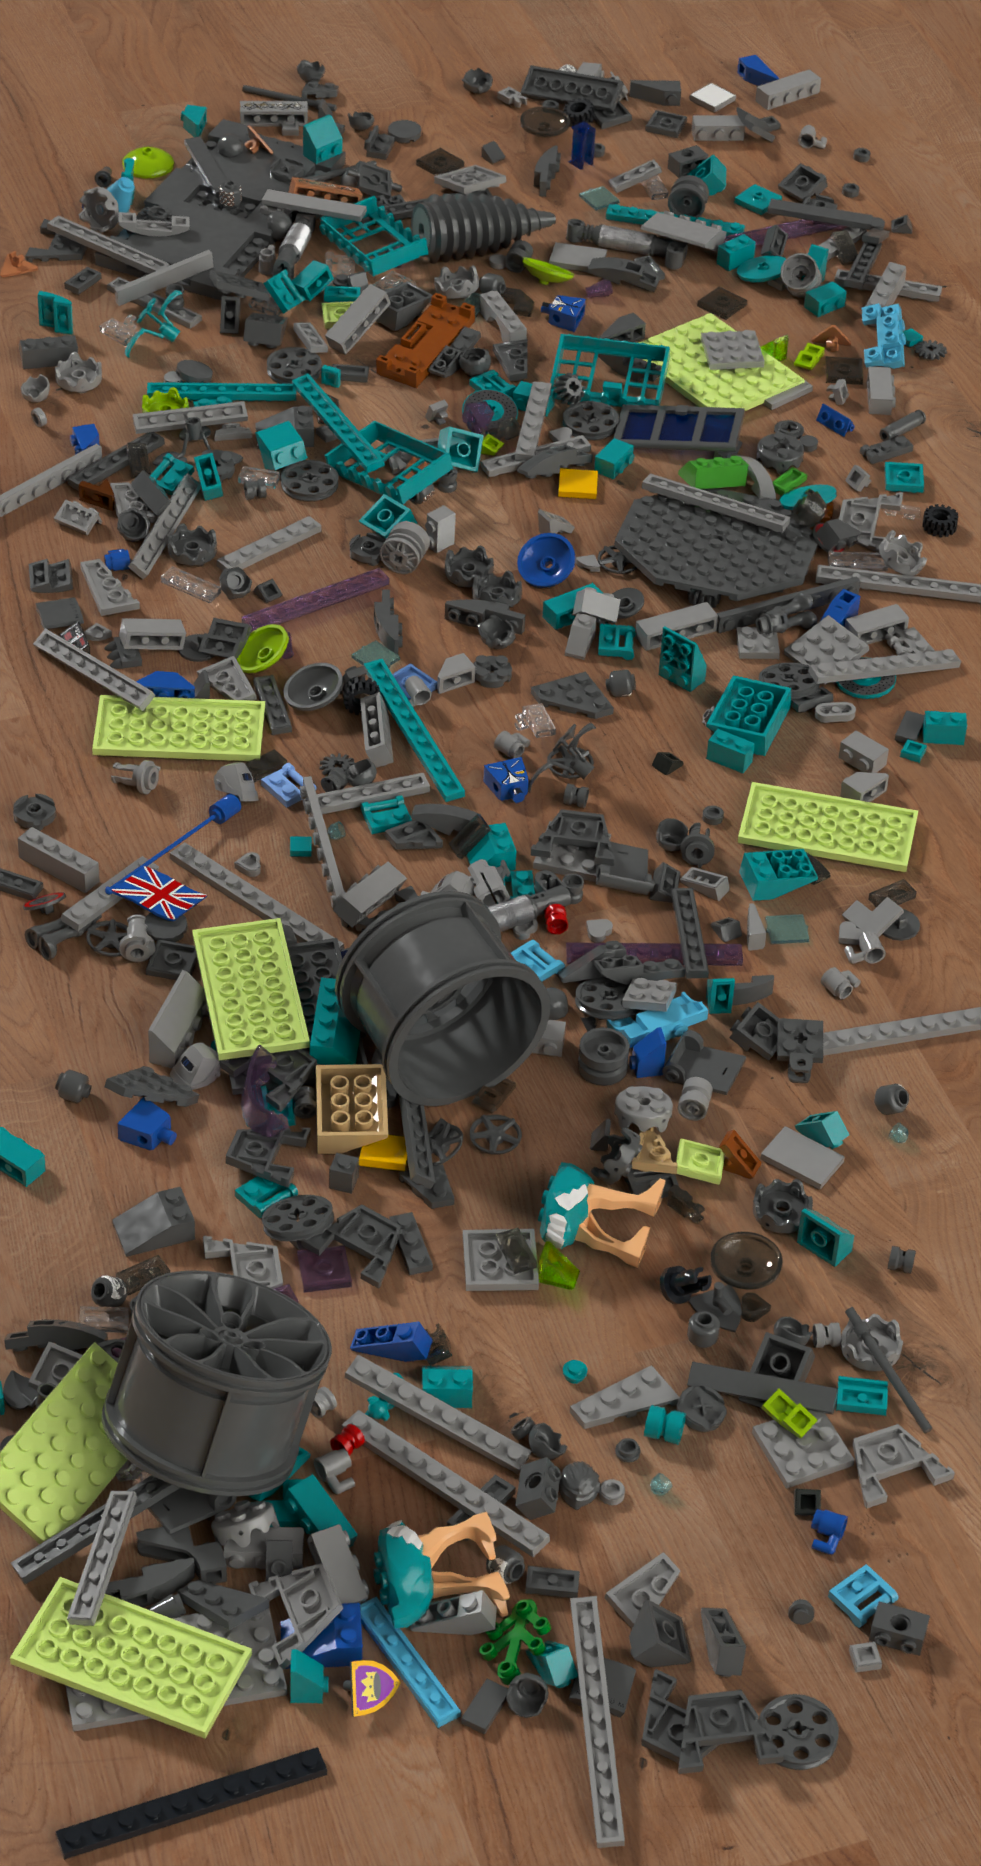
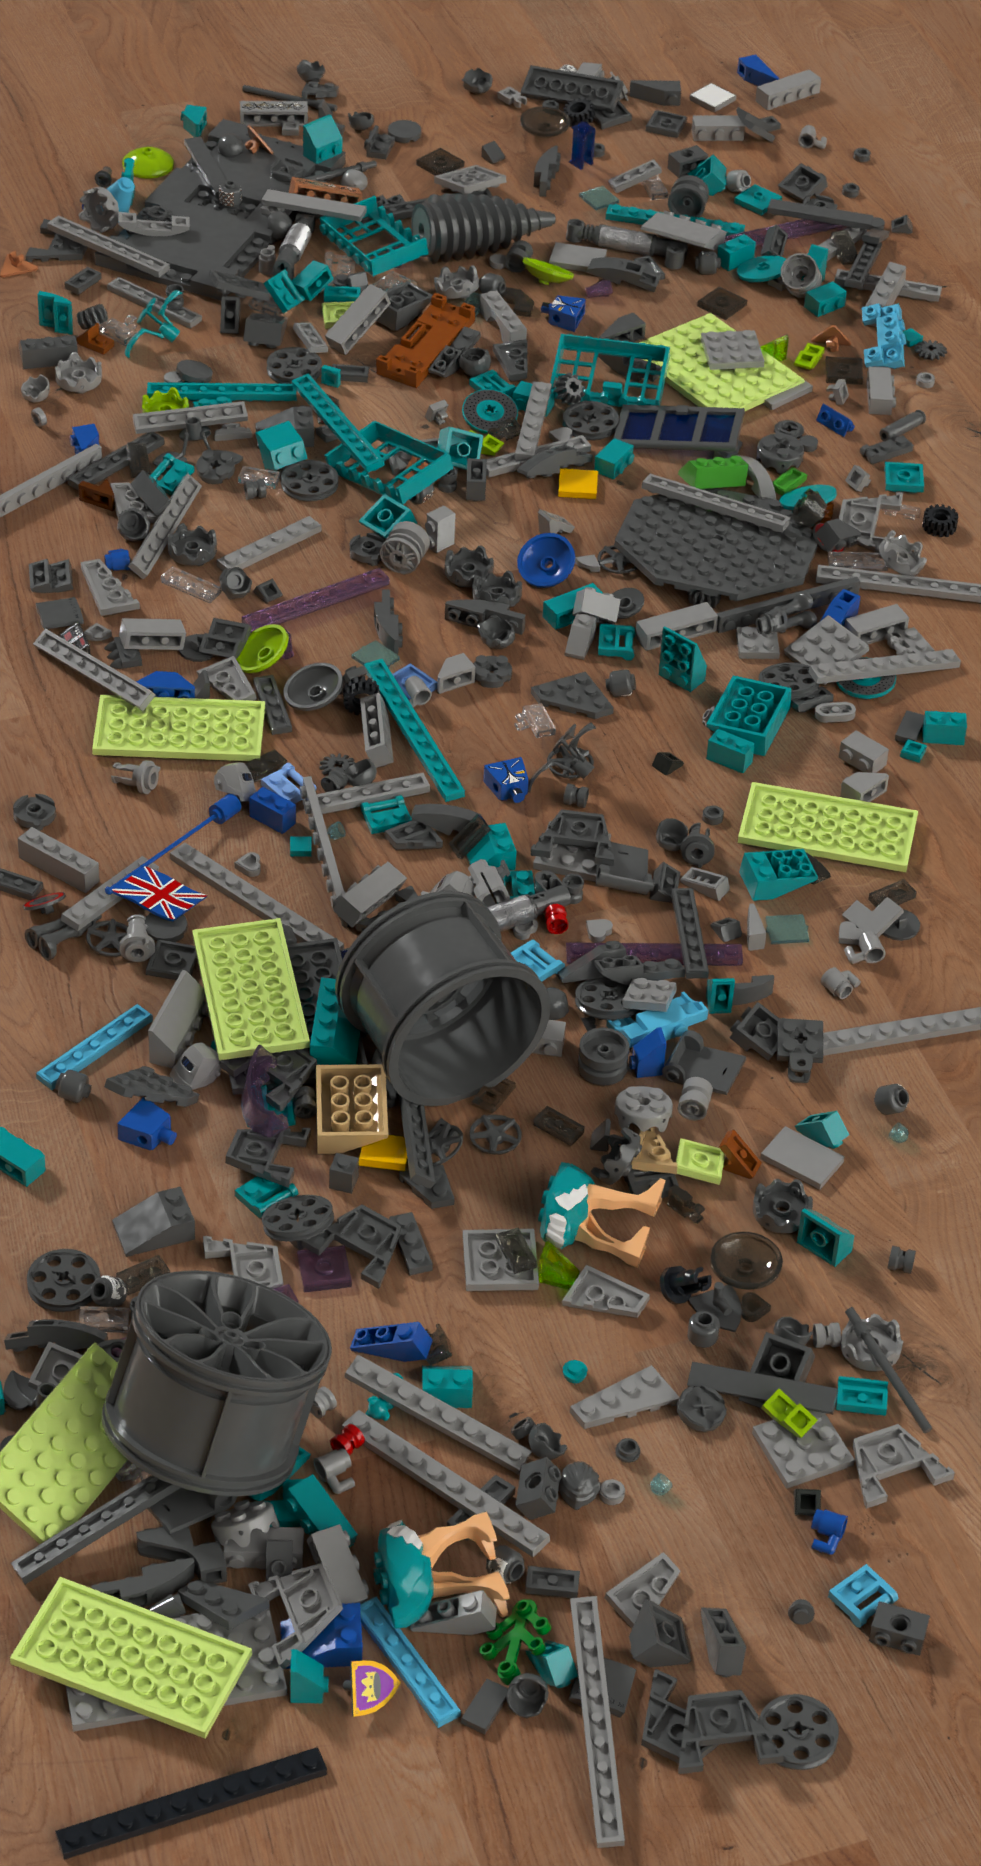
light grey bracket [54,500,103,535] -> none
light grey tile [67,1491,137,1626] -> none
light grey tile [114,250,214,306] -> none
teal brick [194,452,223,501] -> none
dark grey plate [346,160,402,199] -> none
clear purple slope [462,401,494,439] -> none
light grey piece [494,731,531,758] -> none
teal wheel [644,1405,686,1445] -> none
light grey tile [849,1642,882,1672] -> none
none -> dark grey wedge [27,1249,100,1312]
none -> medium azure tile [36,1004,153,1090]
none -> dark grey gear [76,304,108,330]
none -> dark orange slope [76,322,114,355]
none -> blue brick [249,787,296,834]
none -> dark grey brick [466,458,487,501]
none -> clear smoke plate [533,1106,585,1146]
none -> light grey wing [562,1265,650,1318]
none -> dark grey head [695,251,721,275]
none -> light grey head [726,170,751,192]
none -> light grey tile [916,372,935,388]

